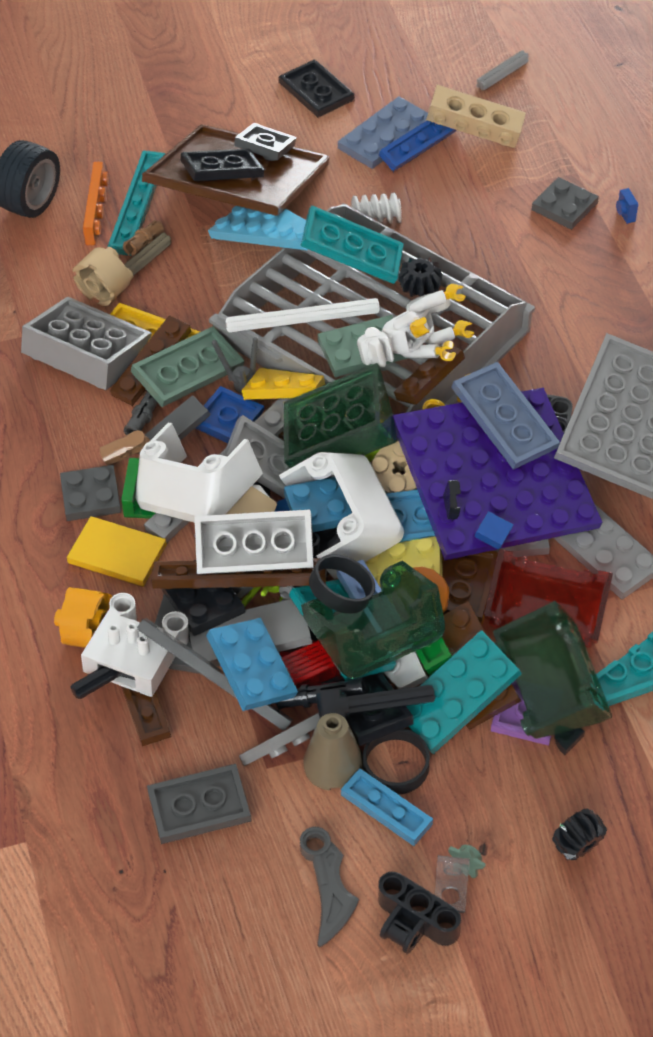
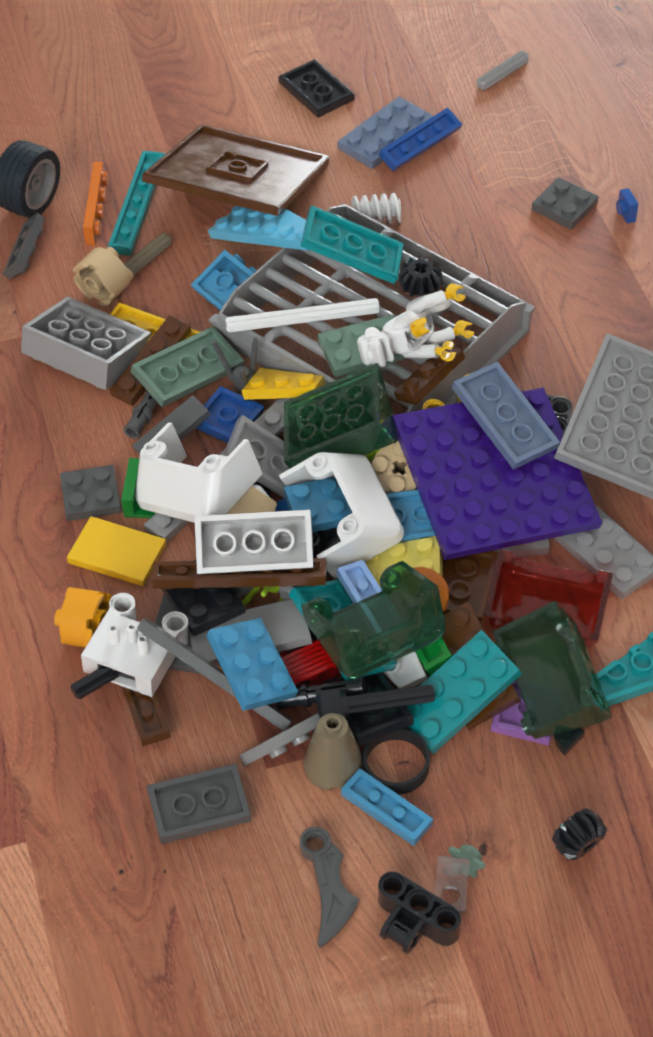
medium nougat bar [100,430,150,465] -> none
medium nougat pin [123,220,164,256] -> none
black tile [180,149,264,181] -> none
dark grey plate [234,123,296,161] -> none
black tyre [309,554,376,614] -> none
tan brick [426,85,526,148] -> none
black tile [443,480,461,520] -> none
blue tile [474,511,514,550] -> none
none -> dark grey plate [2,213,45,279]
none -> dark azure plate [191,250,257,311]

